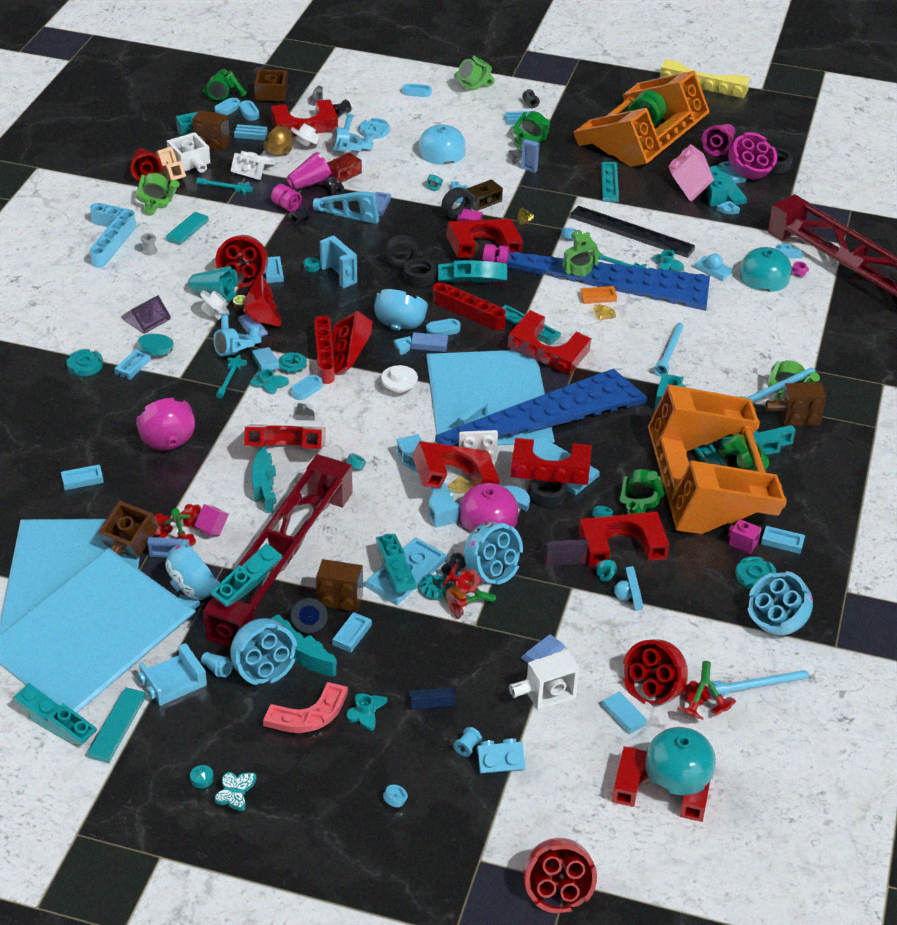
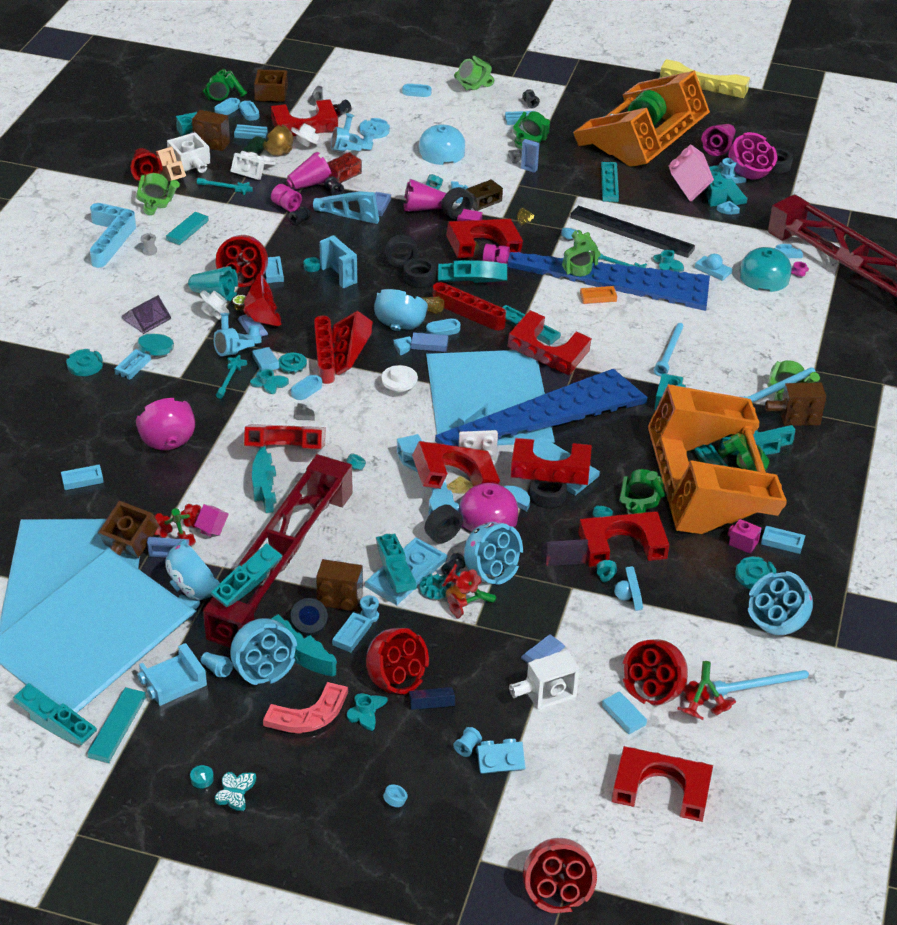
clear yellow tile [594,305,616,320] -> none
teal cylinder [645,727,716,795] -> none
none -> clear green plate [244,136,268,153]
none -> medium azure bush [360,595,379,623]
none -> red cylinder [366,628,429,694]
none -> dark pink cone [404,179,446,211]
none -> clear yellow cone [420,296,444,314]
none -> black tyre [424,504,463,544]
none -> medium azure bush [721,158,736,179]

